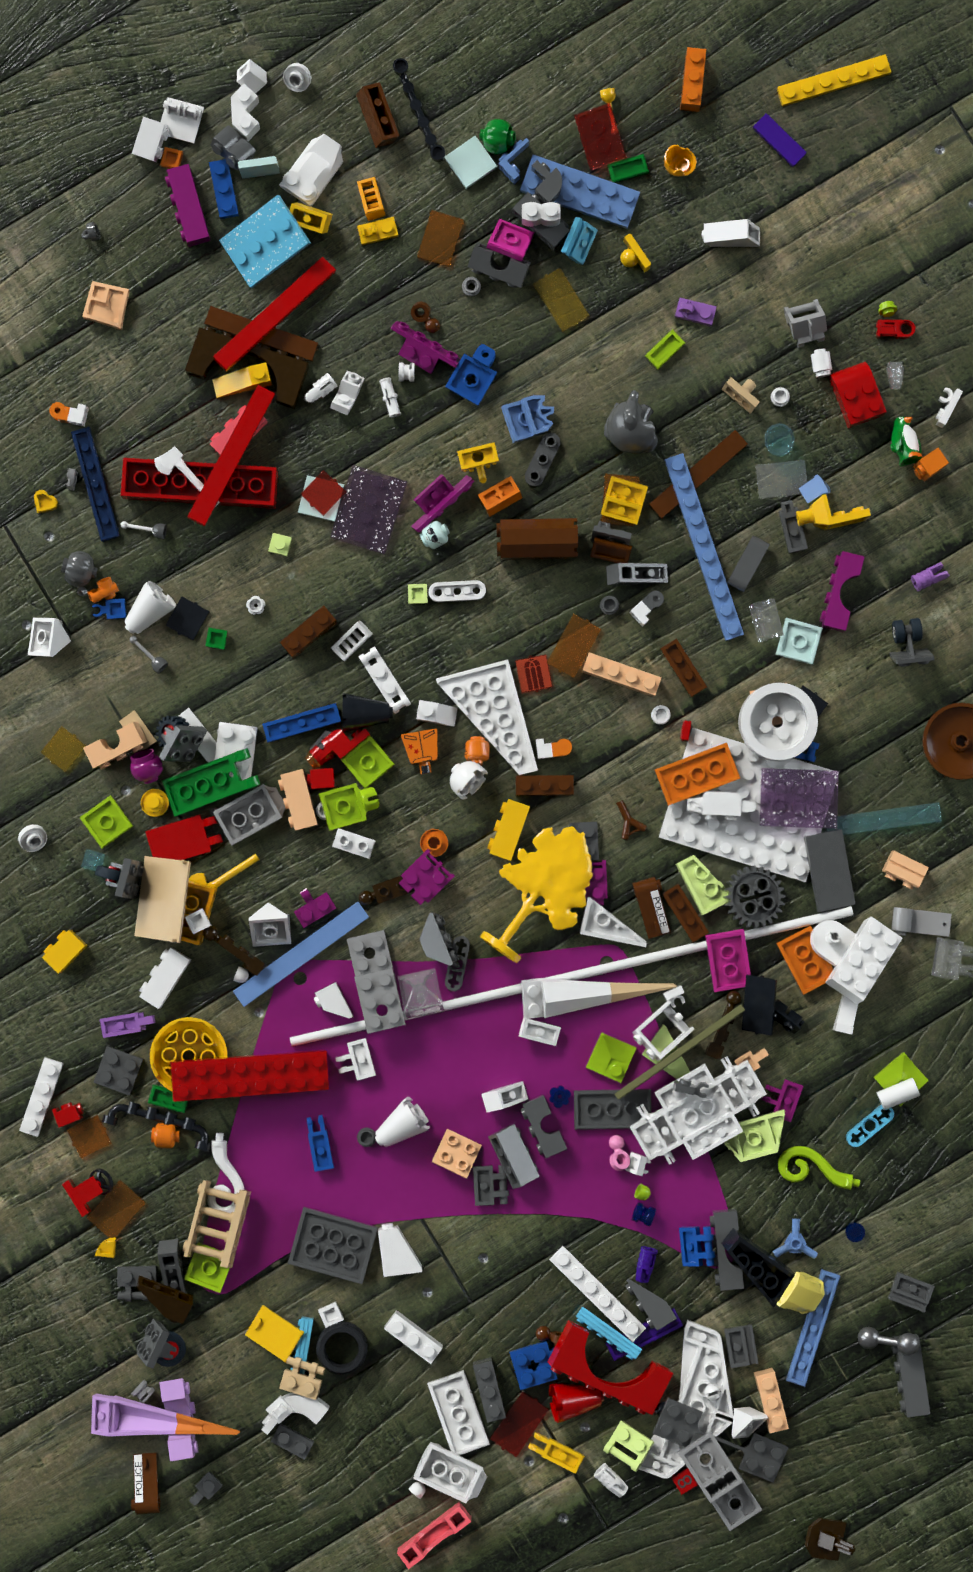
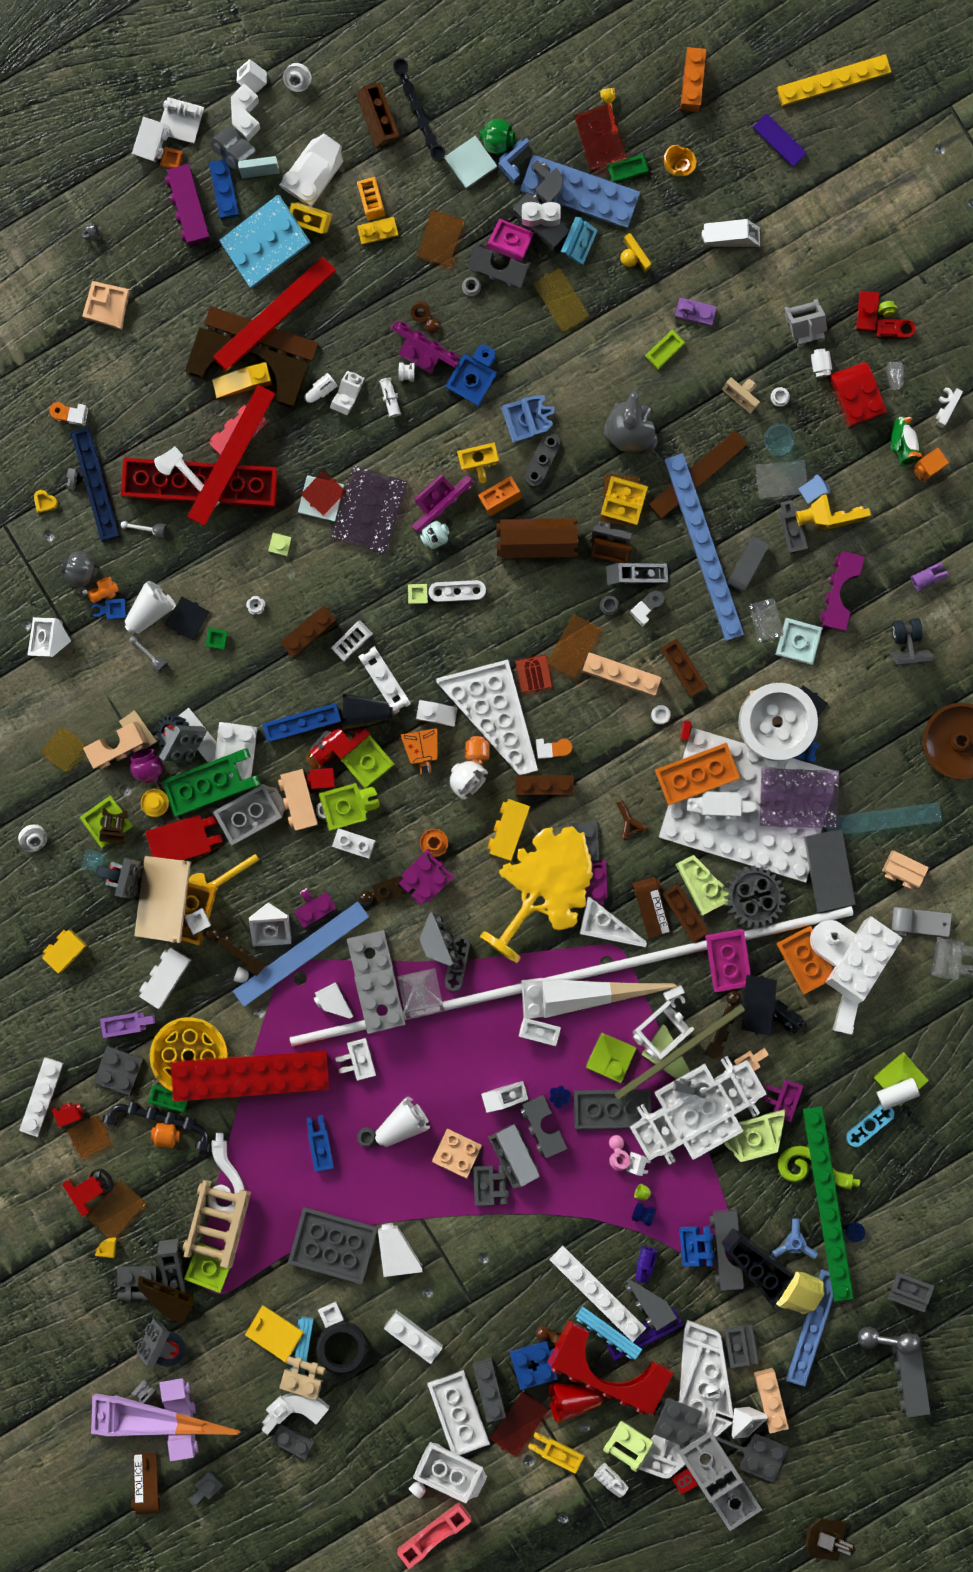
none -> dark brown piece [99,807,128,844]
none -> green plate [803,1106,854,1301]
none -> red tile [856,291,879,332]

